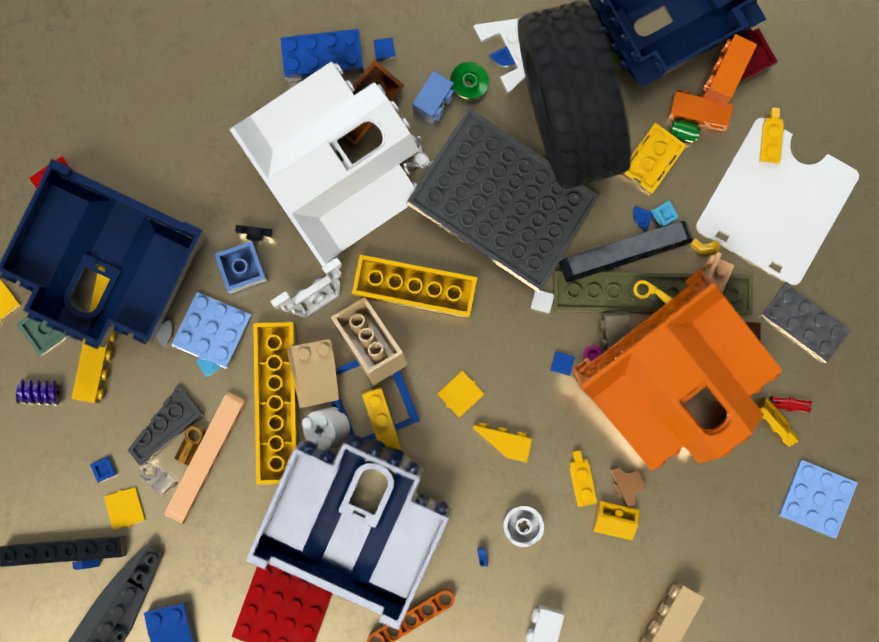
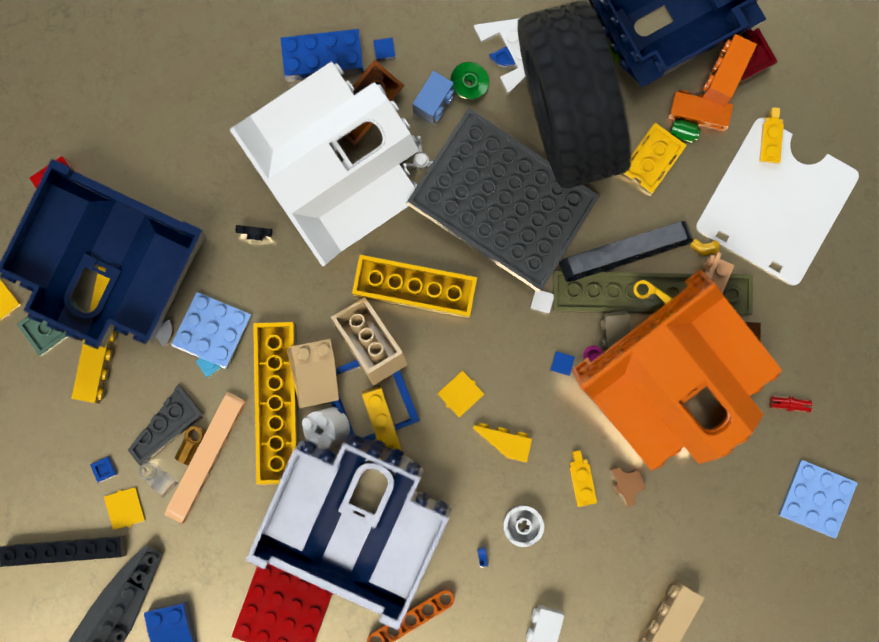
dark purple piece [16,379,61,405] -> none
blue tile [72,559,101,570] -> none
medium blue brick [214,241,268,294] -> none
white wing [270,258,342,318] -> none
yellow brick [593,501,640,541] -> none
blue tile [633,206,653,232] -> none
medium azure plate [651,200,679,228] -> none
yellow hinge [758,396,799,447] -> none
flat silver plate [761,283,850,363] -> none

